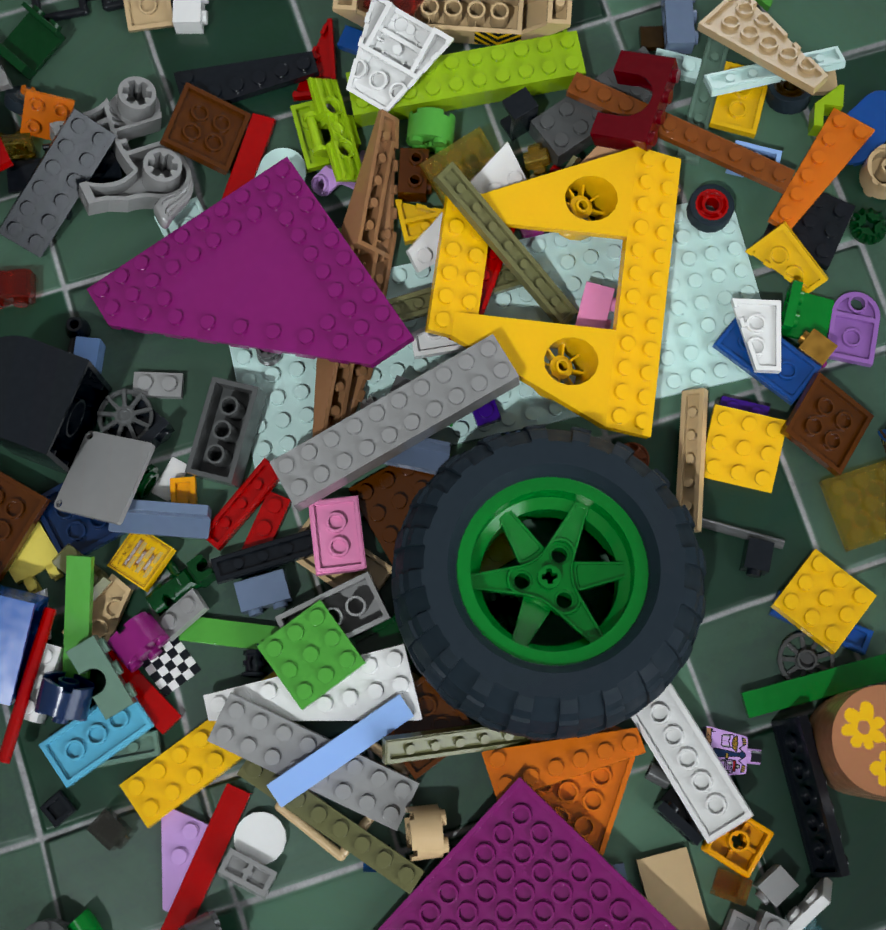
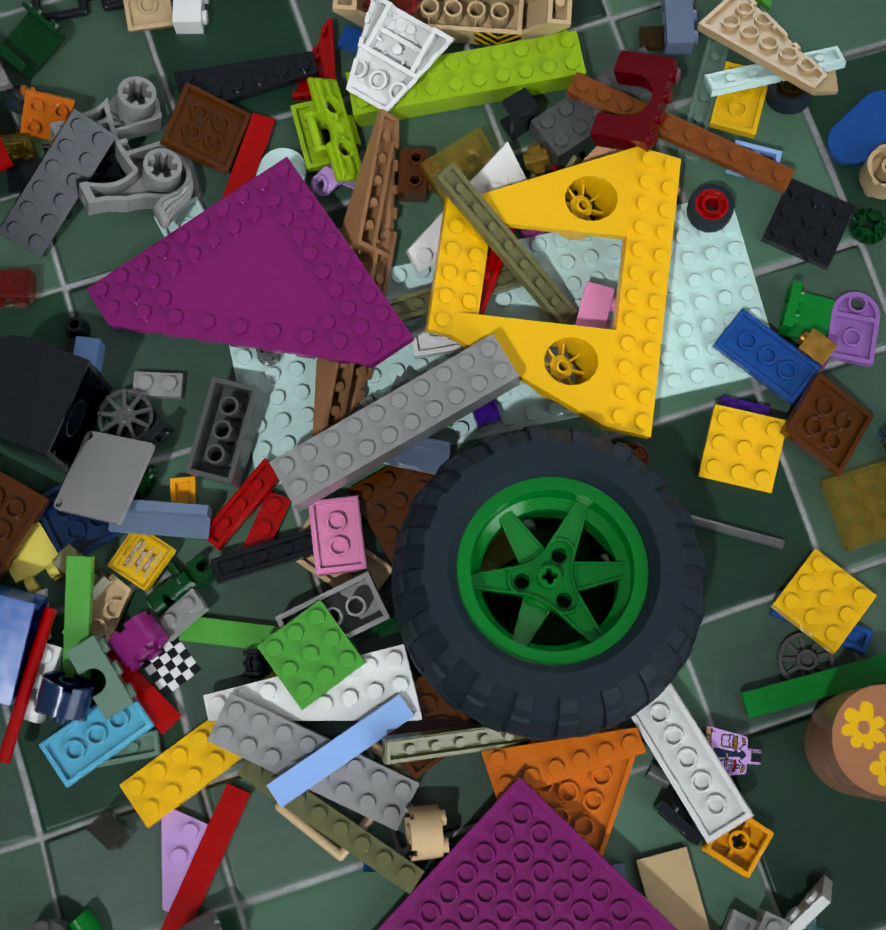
black tile [39,790,78,828] -> none
white sticker [151,457,187,502] -> none
light grey hinge [218,848,277,900] -> none
sand blue brick [234,569,293,617] -> none
white tile [234,812,287,865] -> none
yellow wing [395,199,443,245] -> none
bright green brick [406,107,456,156] -> none
light aqua plate [655,48,702,84] -> none
tan plate [676,388,708,533] -> none
clear orange panel [710,869,753,906] -> none
white wing [730,298,781,374] -> none
black brick [739,537,775,578] -> none
yellow wing [745,221,829,293] -> none
light grey brick [752,864,799,907] -> none
orange wing [767,108,875,229] -> none
black plate [771,714,850,878] -> none
lime slope [808,84,844,136] -> none

